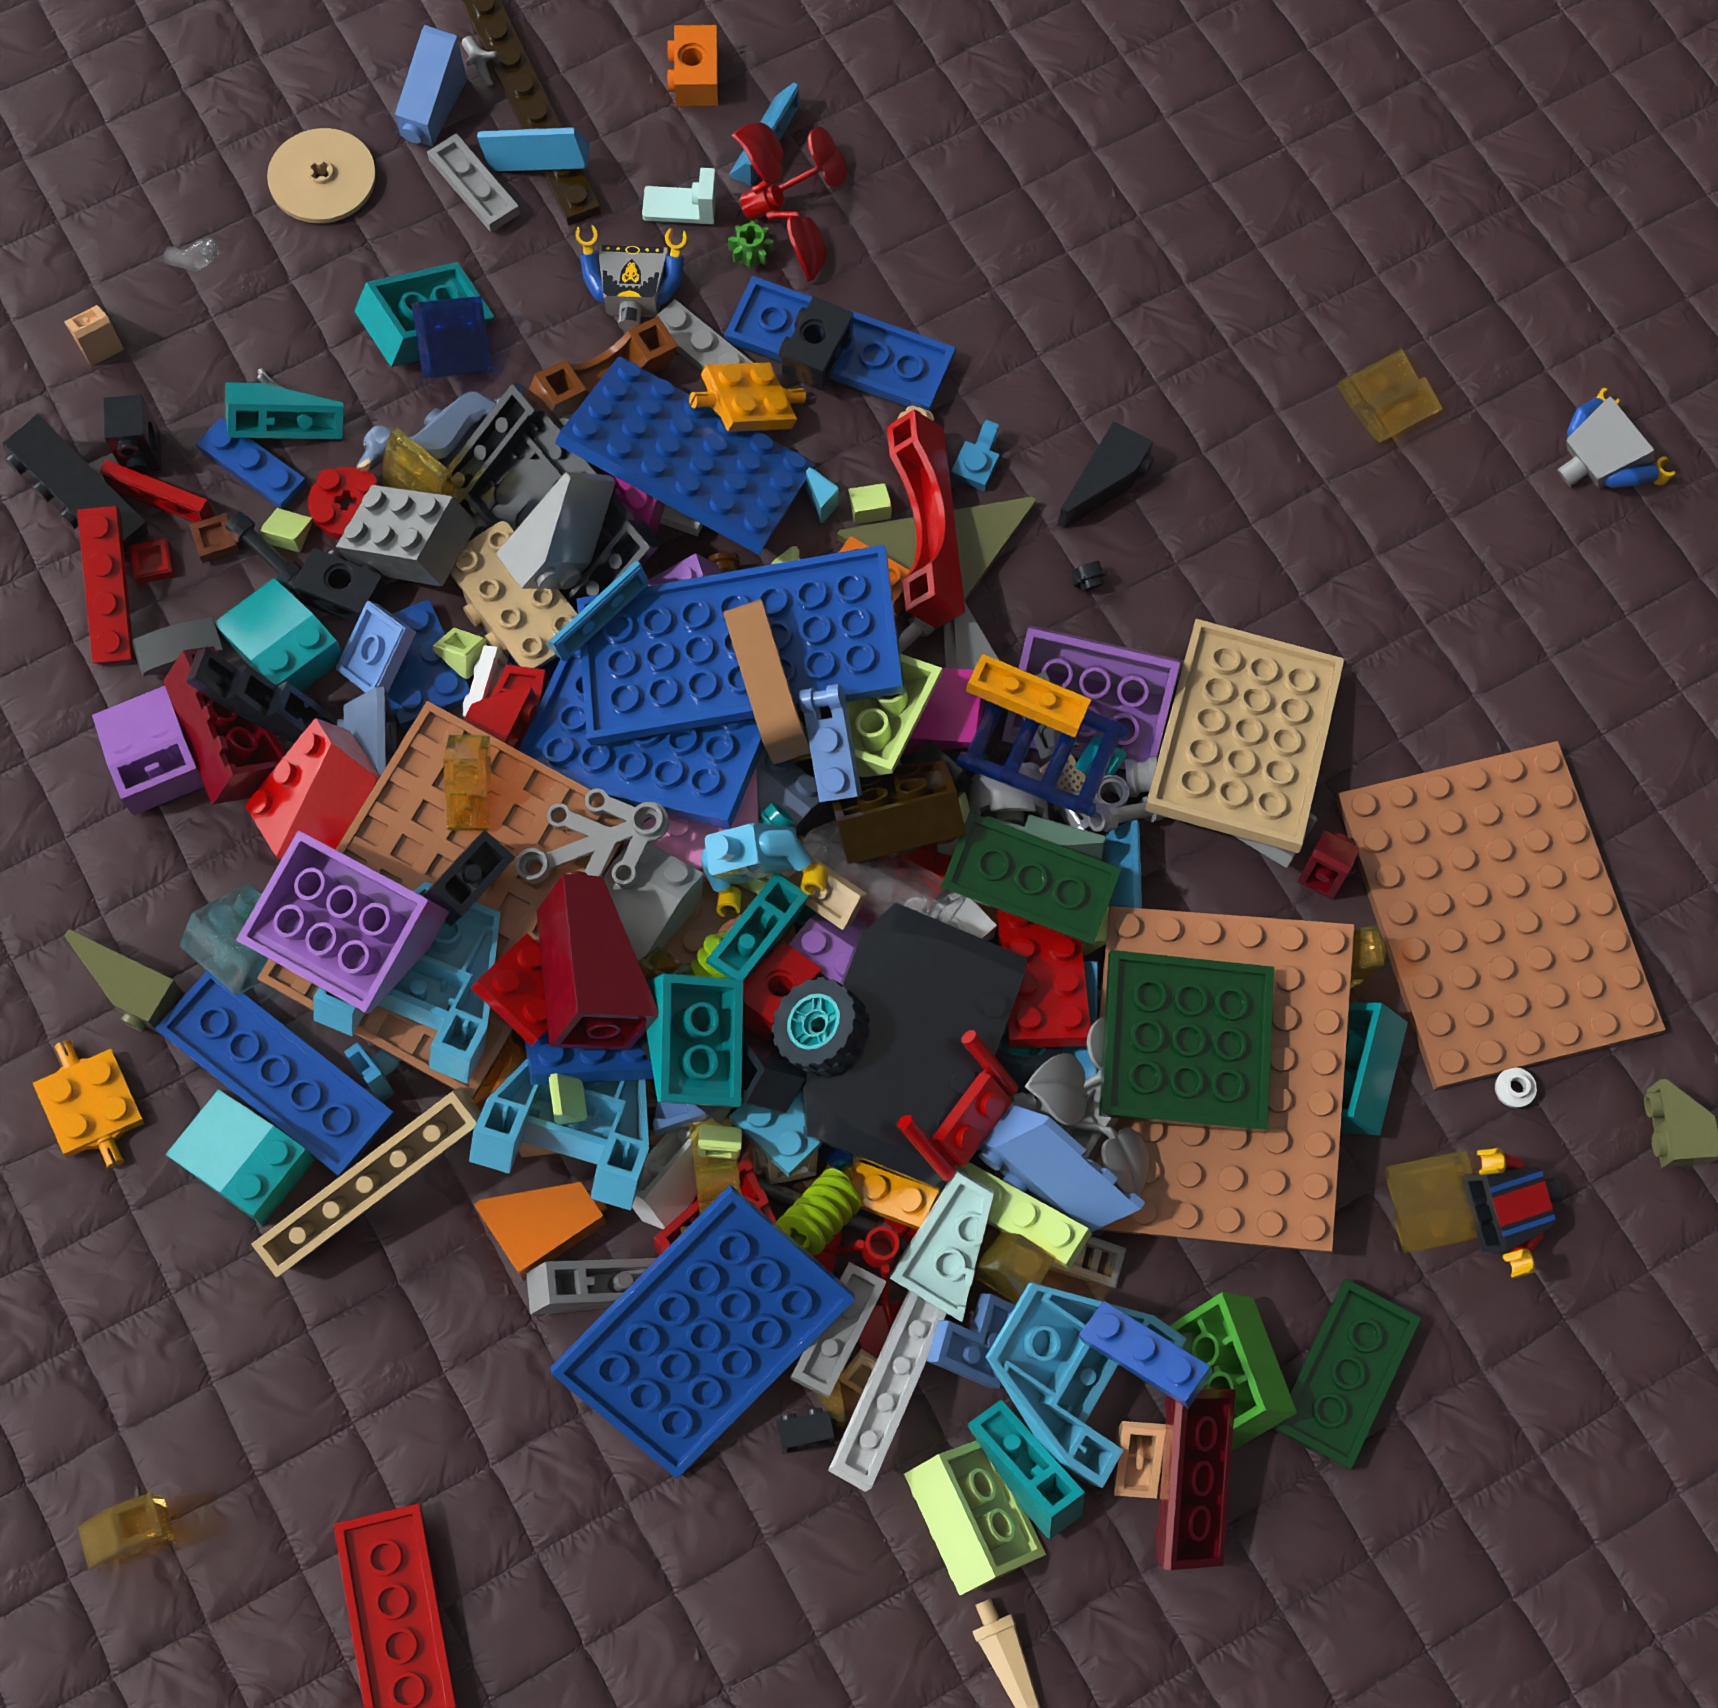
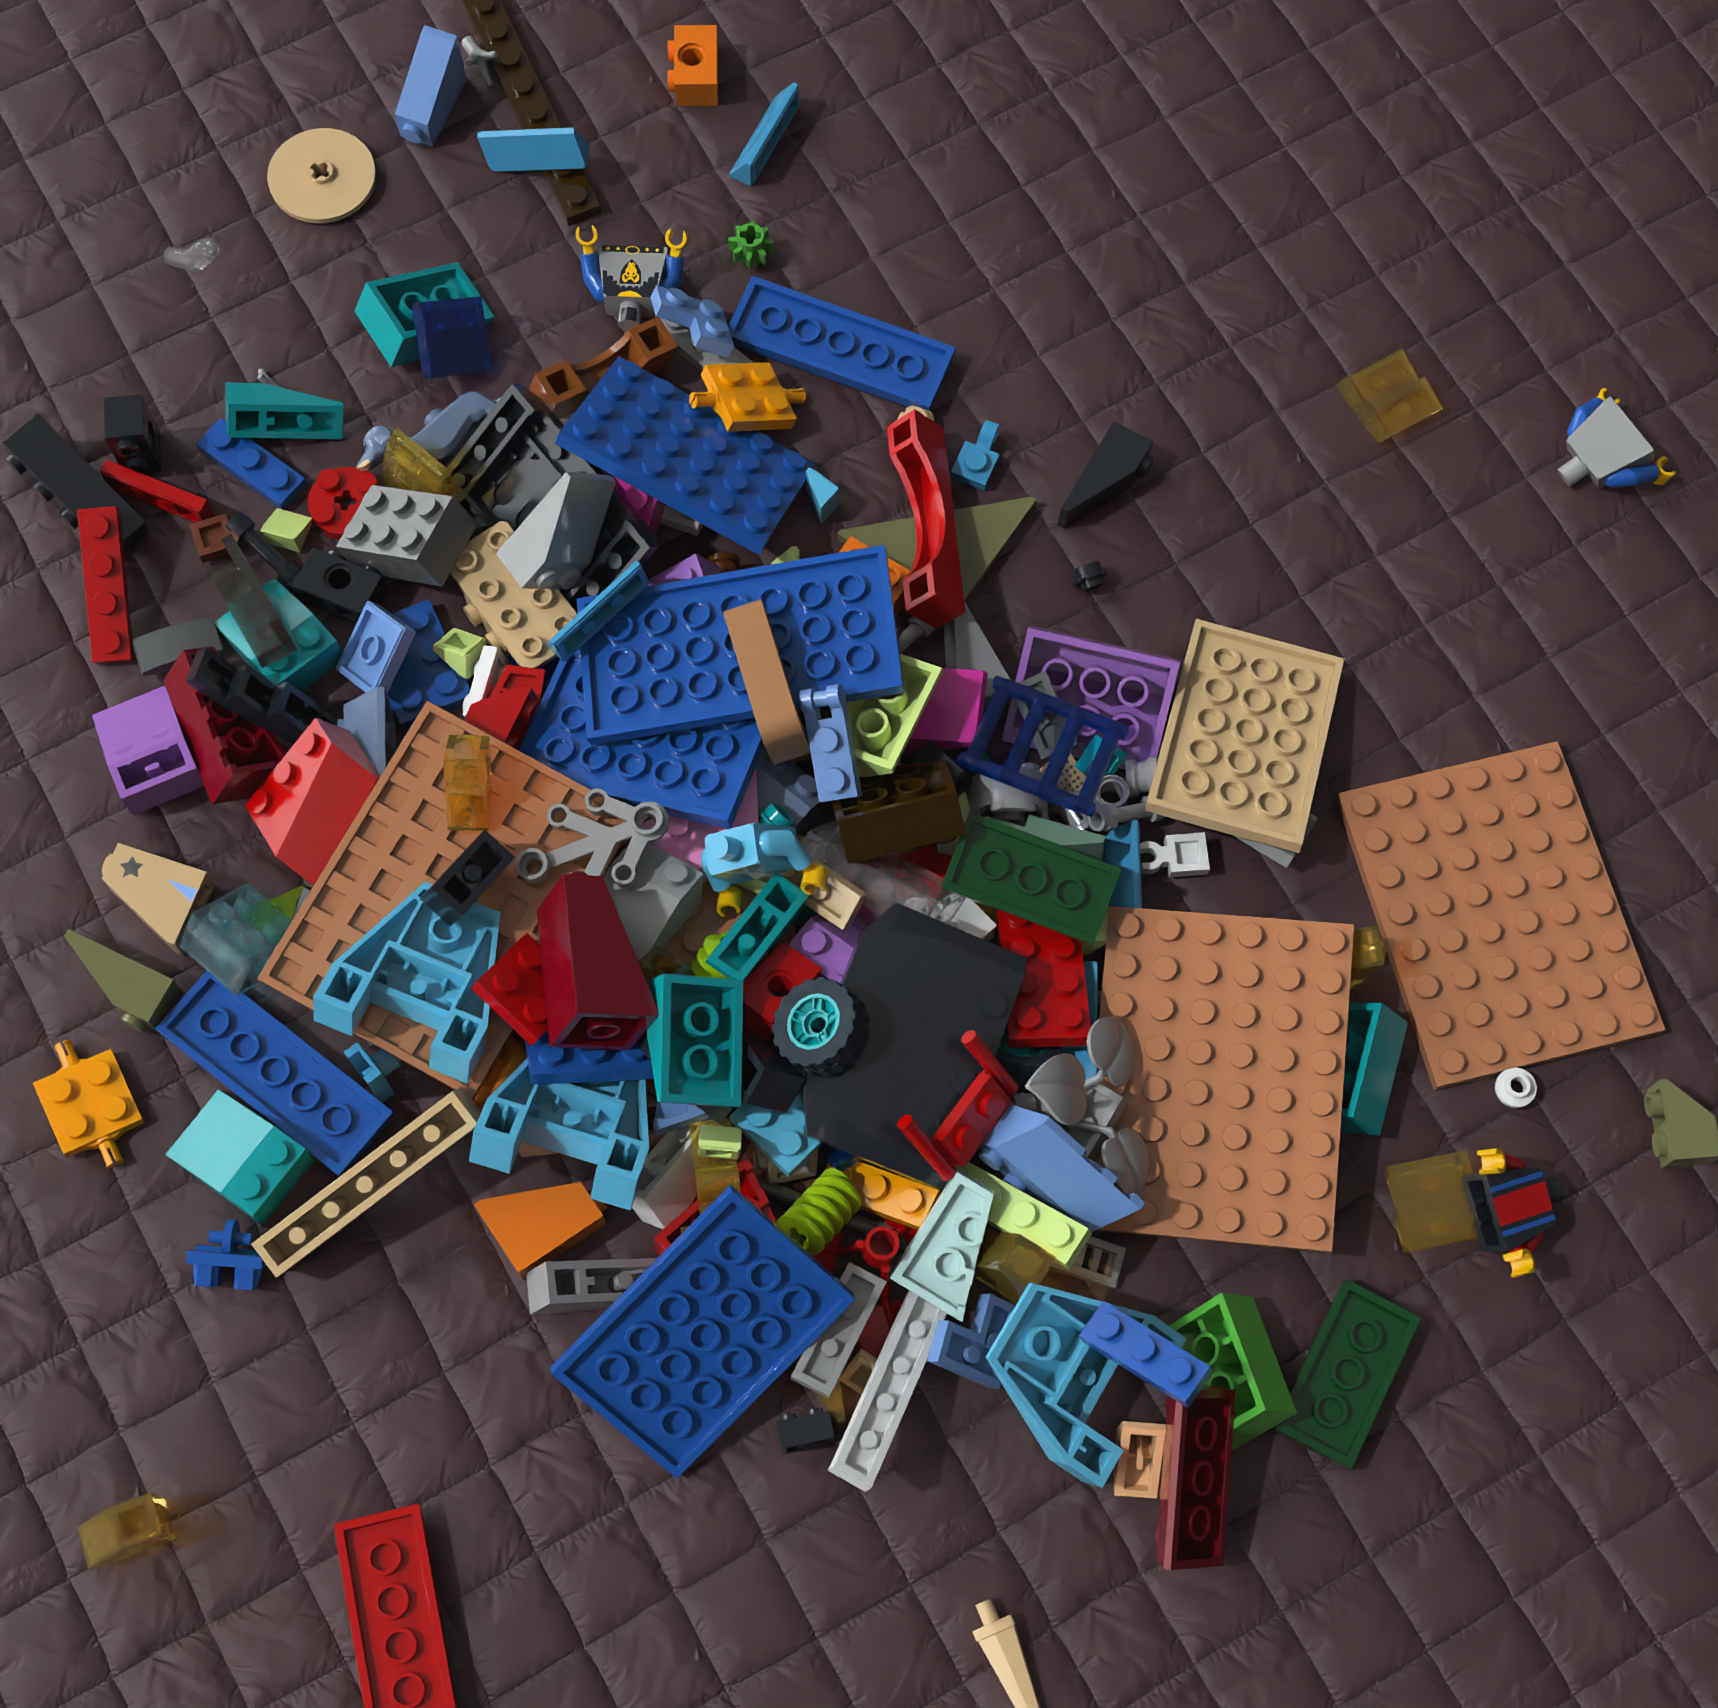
light nougat slope [64,305,124,367] -> none
red tile [129,538,175,585] -> none
medium lavender slope [236,830,449,1014] -> none
light grey plate [427,133,520,232] -> none
yellowish green slope [549,1073,587,1125] -> none
light aqua bracket [642,168,716,224] -> none
red plant [732,122,847,283] -> none
black brick [778,296,854,390] -> none
yellowish green slope [848,483,892,524] -> none
yellowish green slope [904,1440,1046,1595] -> none
light orange plate [965,653,1092,738] -> none
teal slope [968,1400,1085,1540] -> none
dark green plate [1099,950,1274,1133] -> none
dark red slope [1297,830,1360,900] -> none
none -> tan slope [102,843,215,956]
none -> blue hips [186,1220,267,1290]
none -> clear smoke fence [208,534,297,668]
none -> medium blue plate [650,285,734,358]
none -> white plate [1140,832,1210,877]

